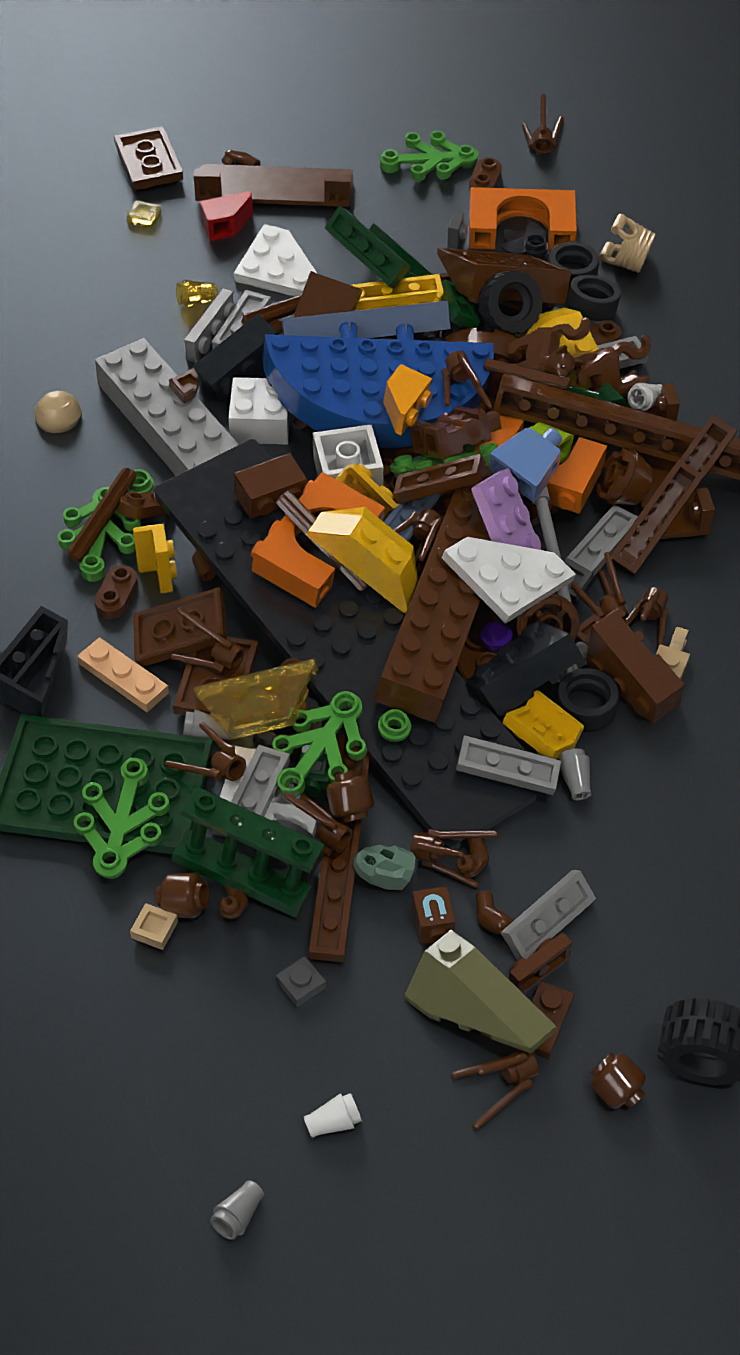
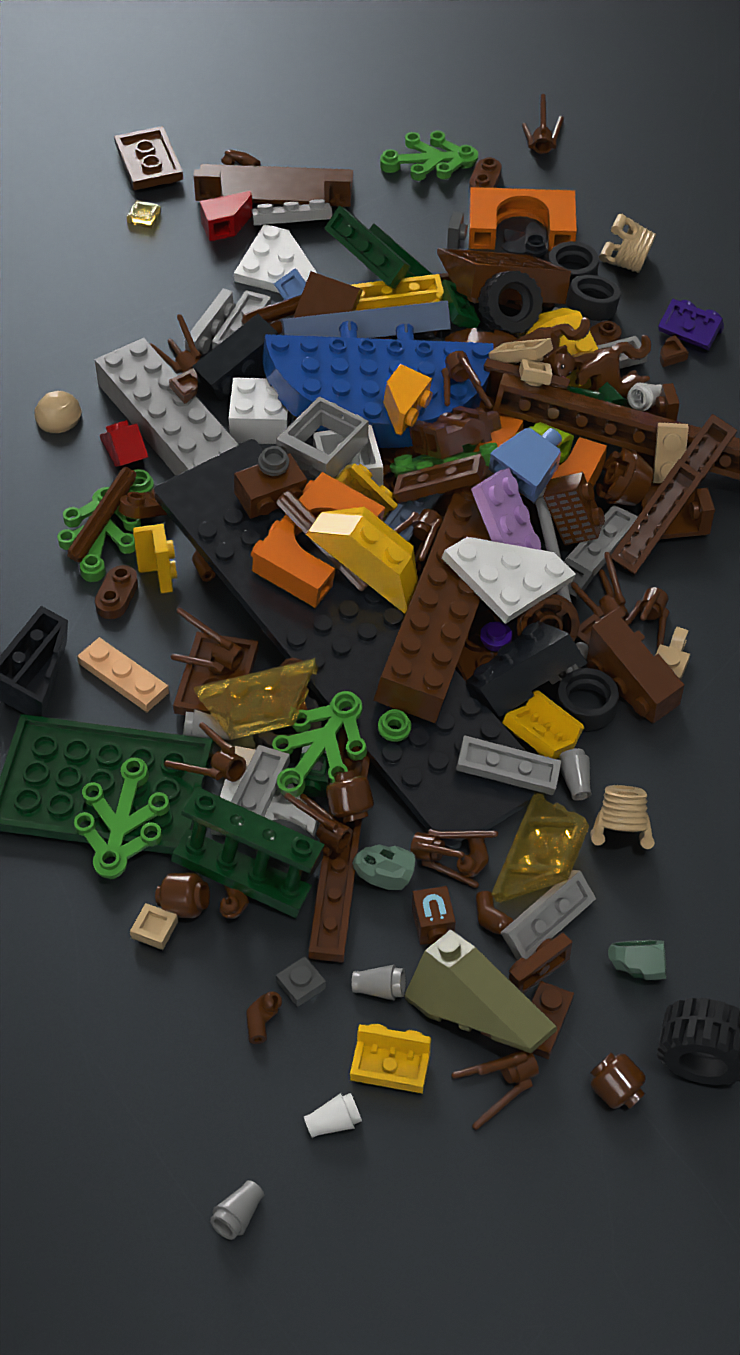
reddish brown tile [133,587,227,667] -> none
clear yellow cone [176,279,218,307] -> none
none -> red slope [99,420,148,467]
none -> reddish brown plant [149,314,202,377]
none -> reddish brown arm [246,991,282,1044]
none -> light grey plate [251,199,332,225]
none -> dark grey plate [258,446,289,476]
none -> medium blue tile [274,268,306,300]
none -> light grey window [276,396,369,480]
none -> yellow bracket [350,1024,431,1094]
none -> light grey cone [352,964,406,1001]
none -> tan plate [488,338,553,365]
none -> clear yellow wing [491,793,589,902]
none -> tan plate [519,359,553,386]
none -> reddish brown brick [543,472,605,545]
none -> tan piece [590,785,655,849]
none -> sand green rock [608,940,667,980]
none -> tan plate [653,423,689,483]
none -> dark purple bracket [658,298,724,351]
none -> reddish brown tile [660,335,689,367]

